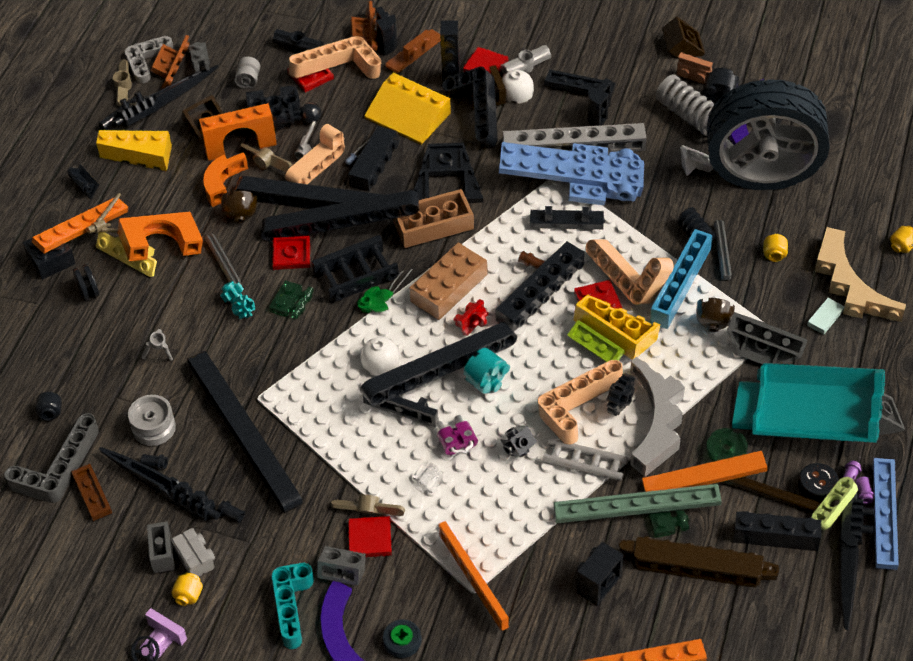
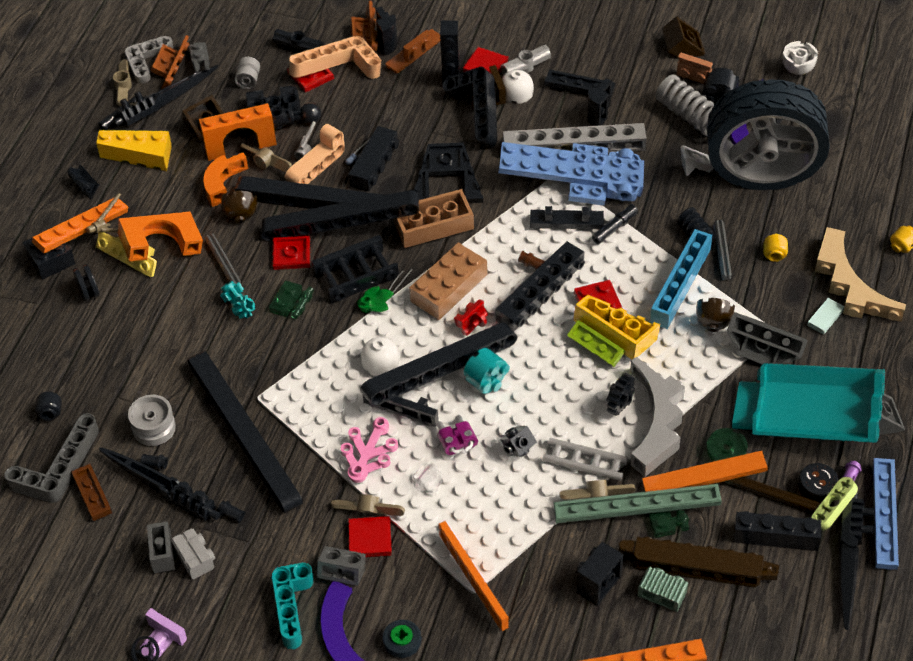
light grey plant [141,329,173,361] -> none
yellow head [172,573,203,606] -> none
yellow slope [364,73,451,145] -> none
light nougat beam [538,360,623,444] -> none
light nougat beam [586,239,674,305] -> none
medium lavender pin [856,477,874,504] -> none
none -> bright pink plant [341,417,398,483]
none -> dark tan piece [559,480,636,500]
none -> black pin [592,204,638,245]
none -> sand green brick [638,567,688,612]
none -> white cylinder [783,41,818,75]

